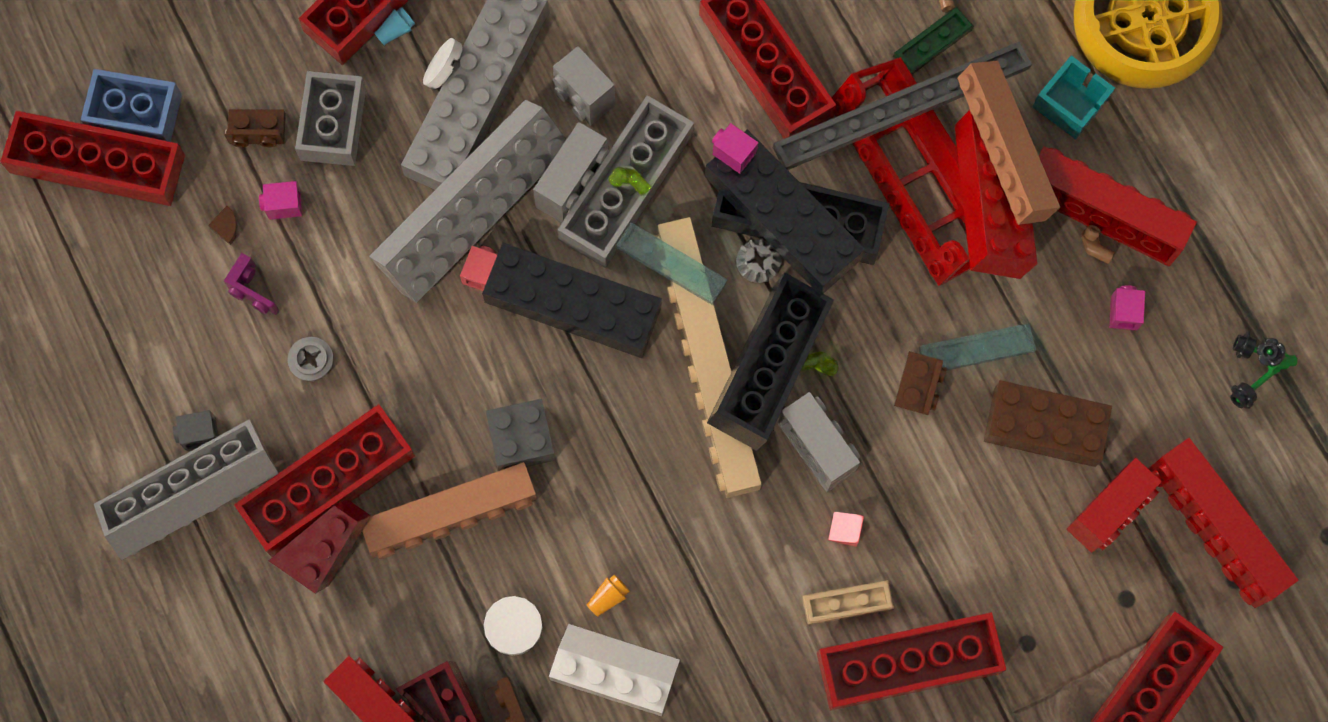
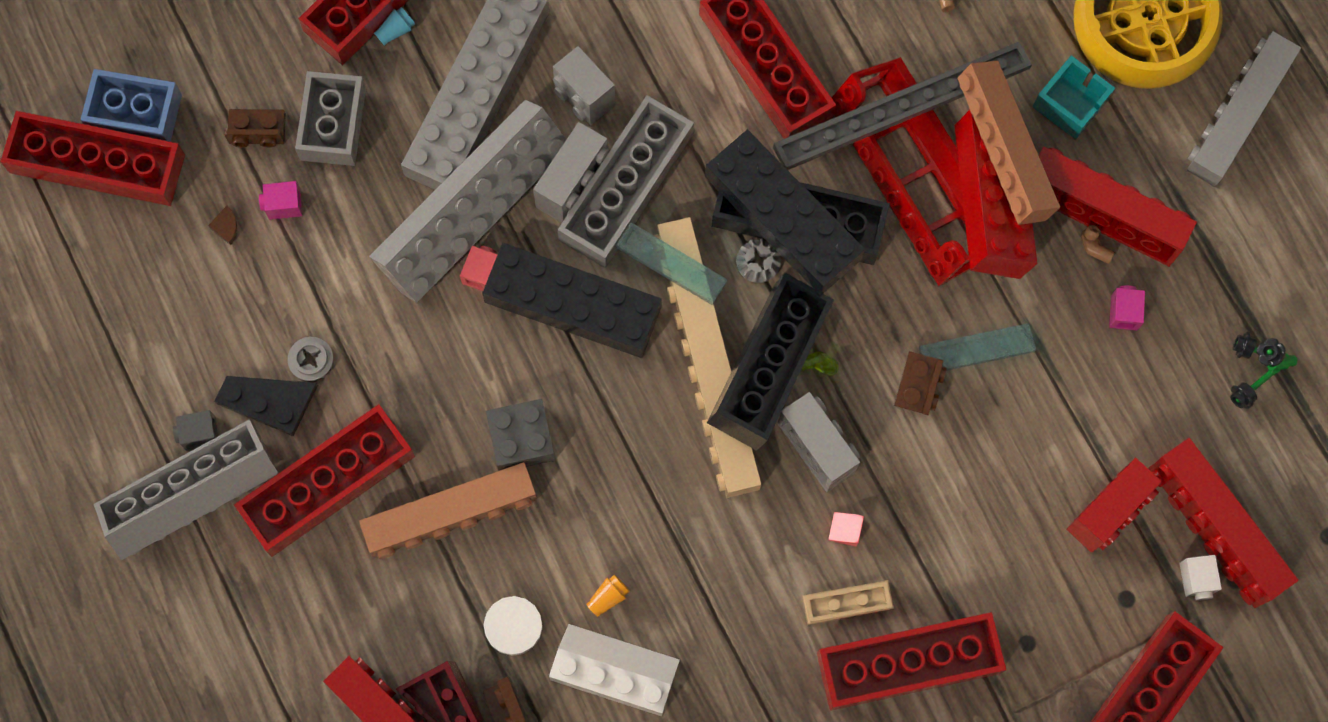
magenta bracket [224,253,279,315] -> none
dark red wedge [268,499,371,594] -> none
white tile [423,38,462,90] -> none
clear neon green arm [608,167,651,196] -> none
dark pink brick [712,123,758,174] -> none
dark green tile [893,7,974,75] -> none
reddish brown brick [984,380,1112,467] -> none
none -> black wing [214,376,318,436]
none -> white brick [1179,555,1222,601]
none -> light grey brick [1187,31,1301,187]

